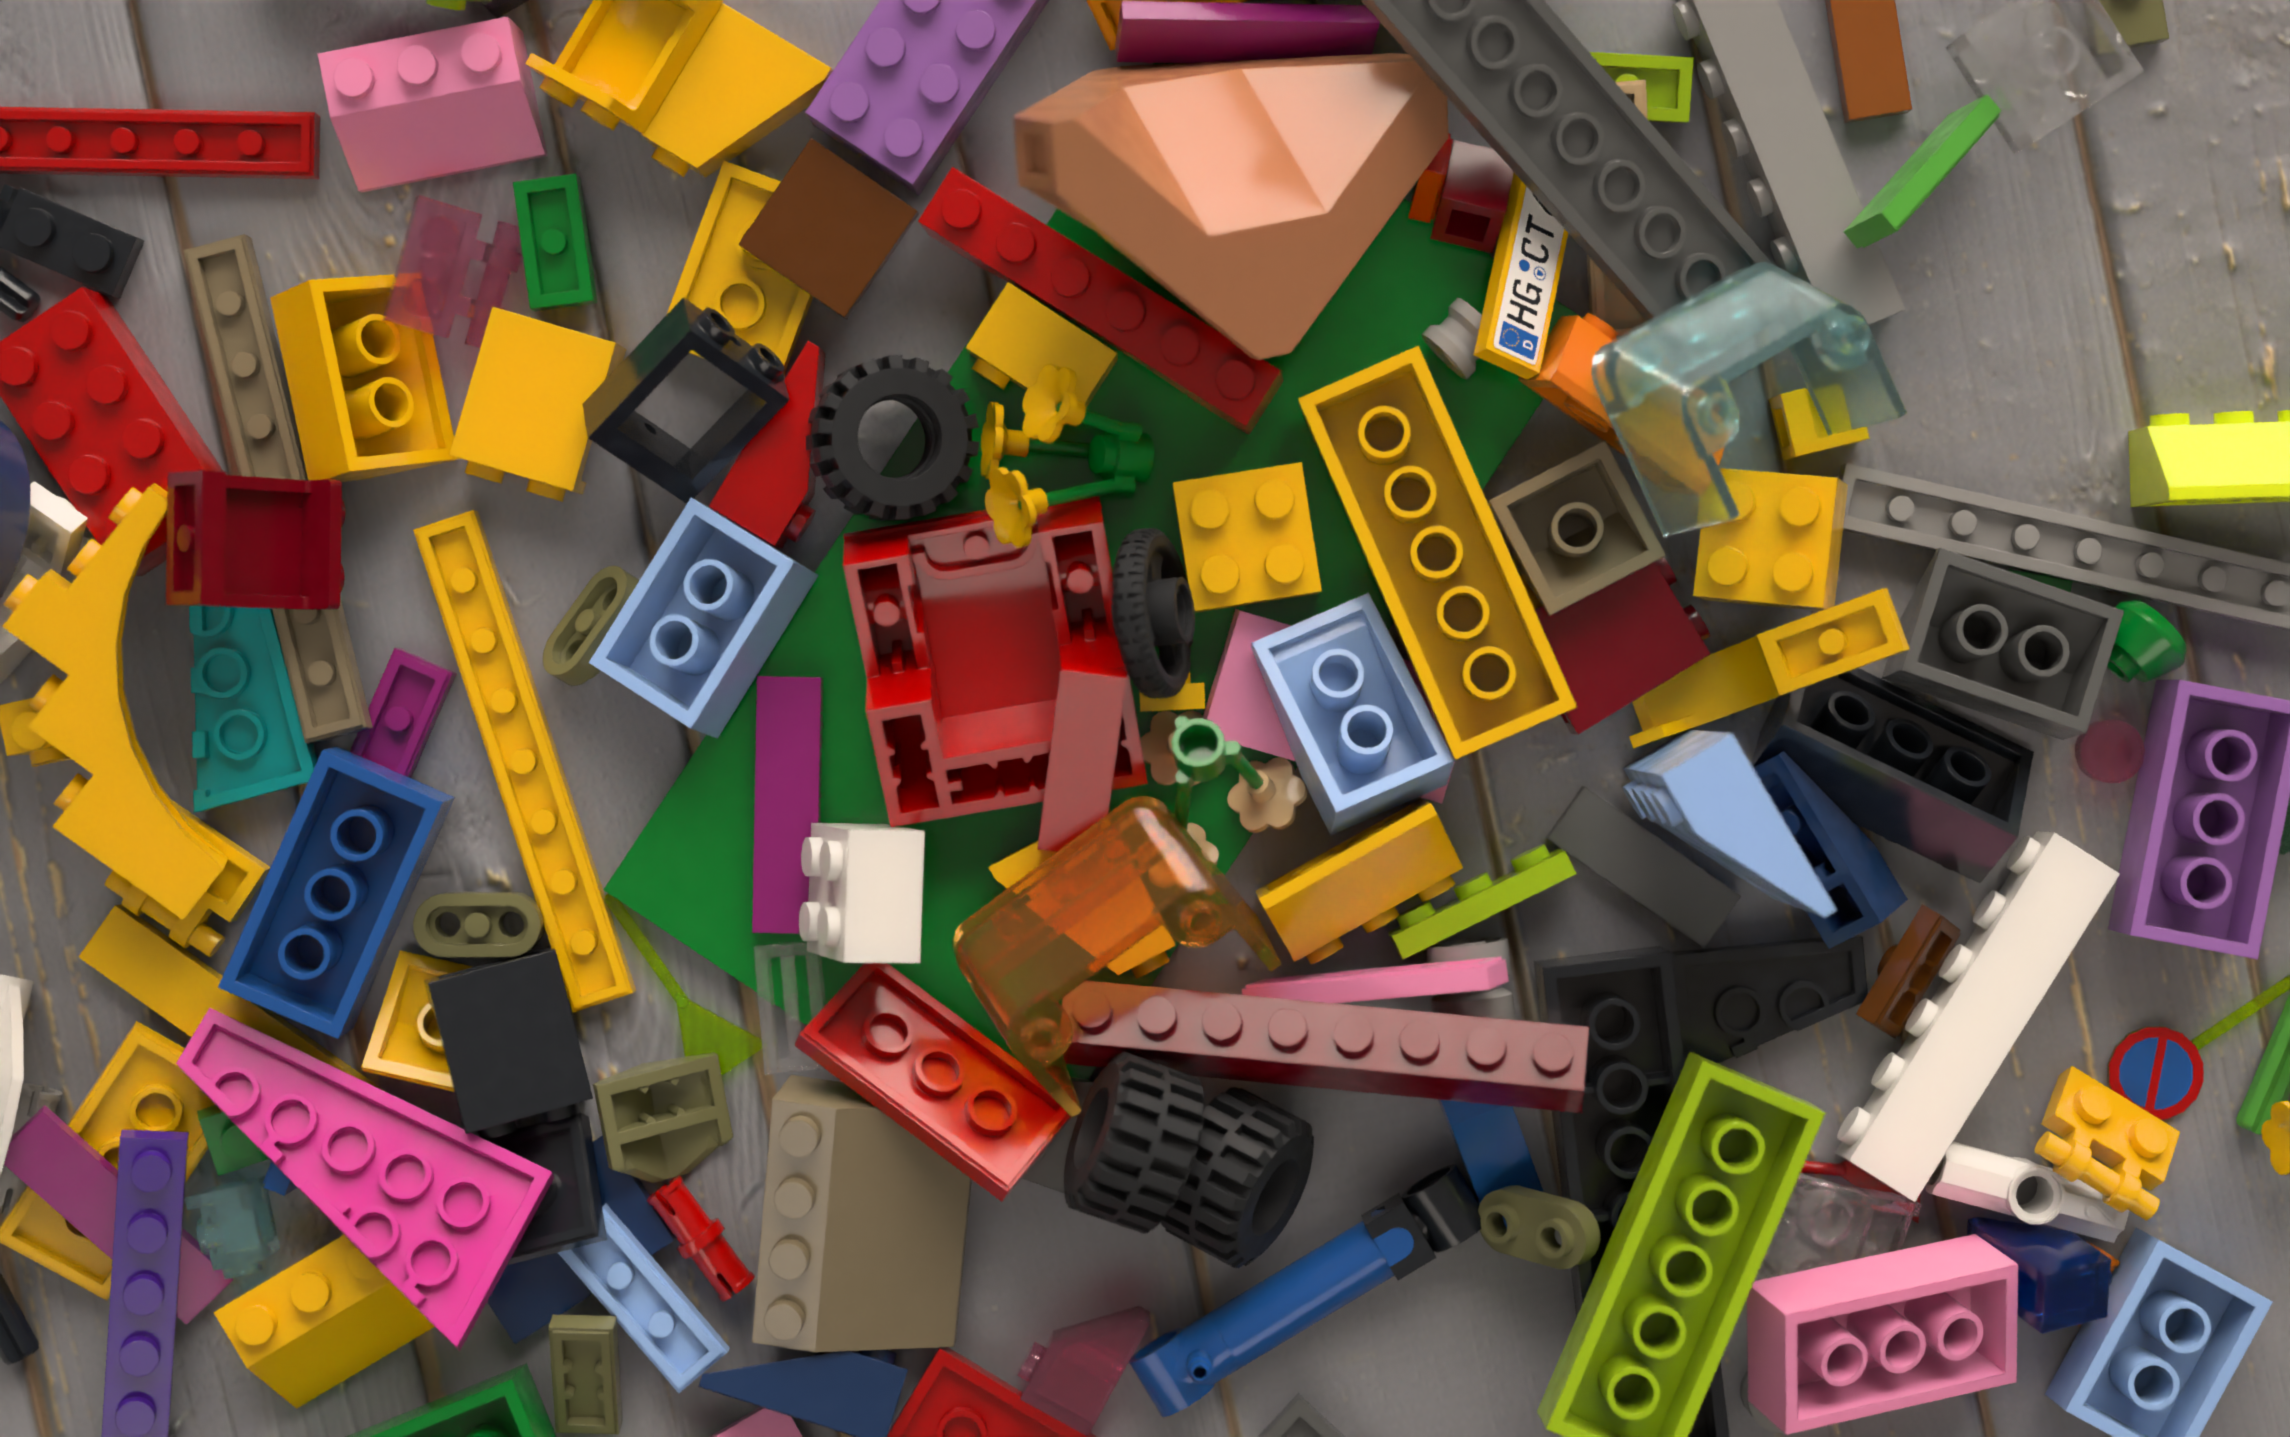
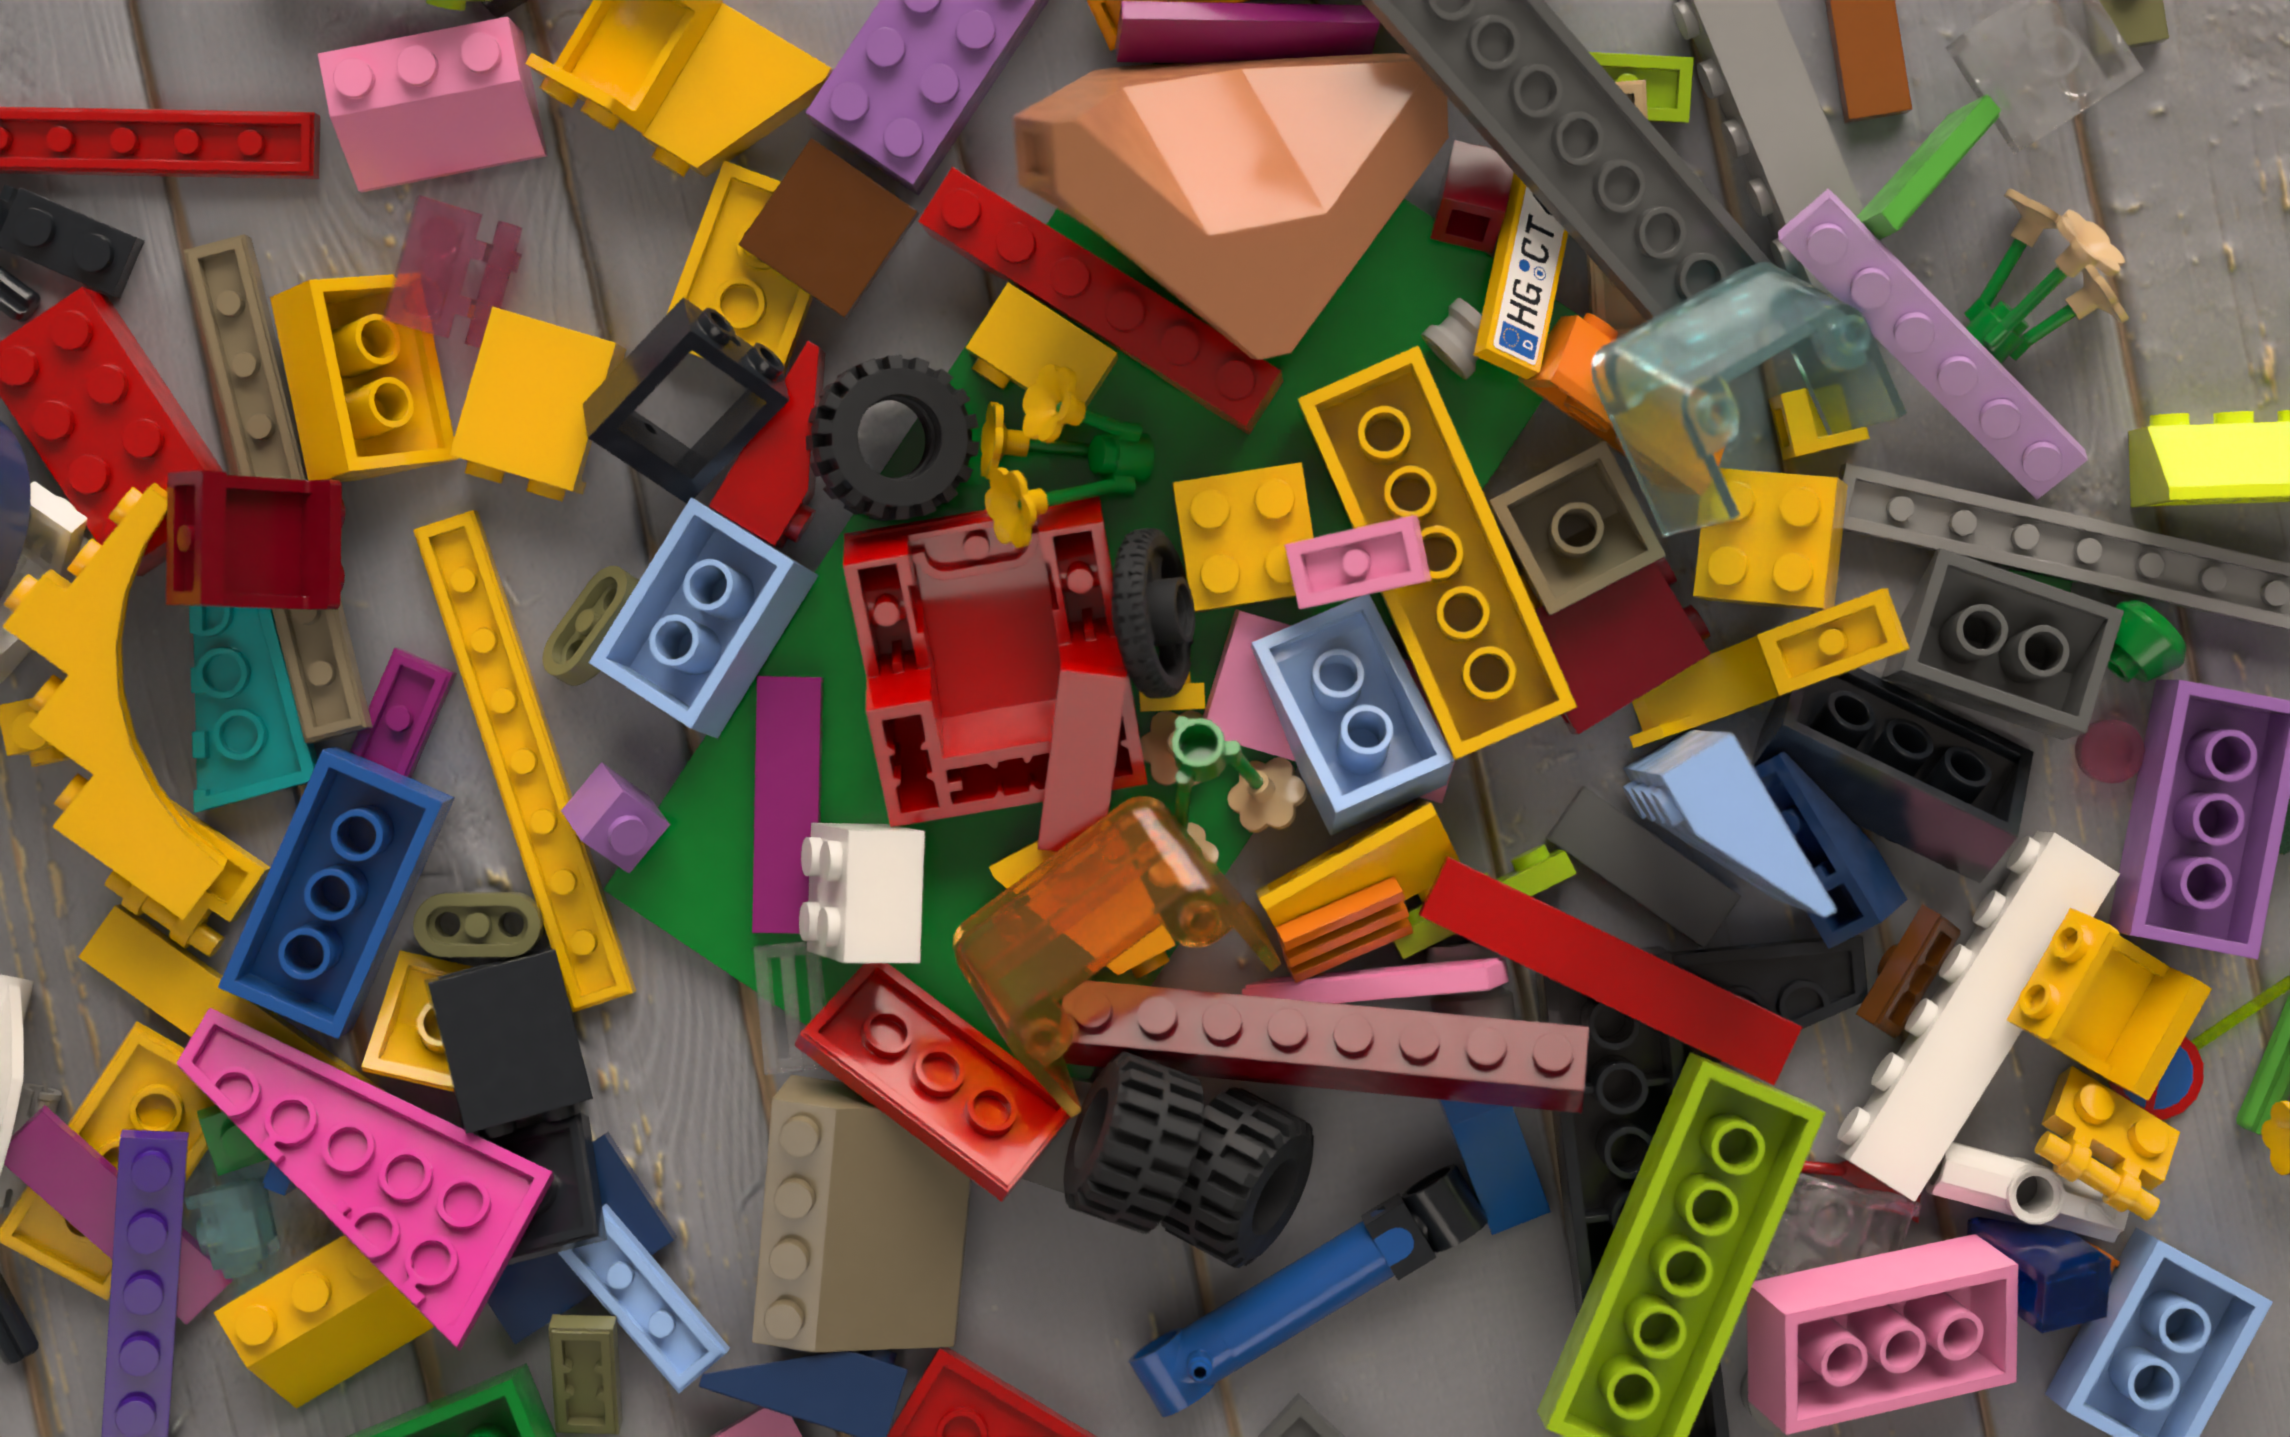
green plate [513,173,598,312] -> none
olive slope [593,1053,733,1183] -> none
clear neon green piece [604,893,769,1076] -> none
red pin [646,1175,755,1302] -> none
clear pink slope [1017,1306,1150,1436] -> none
red tile [1408,133,1453,223] -> none
olive plate [1478,1185,1600,1269] -> none
none -> medium lavender brick [561,762,670,873]
none -> orange tile [1275,877,1413,984]
none -> bright pink plate [1285,516,1431,609]
none -> red tile [1418,856,1803,1086]
none -> lavender plate [1778,188,2088,500]
none -> plant [1964,188,2129,364]
none -> yellow panel [2007,907,2212,1101]

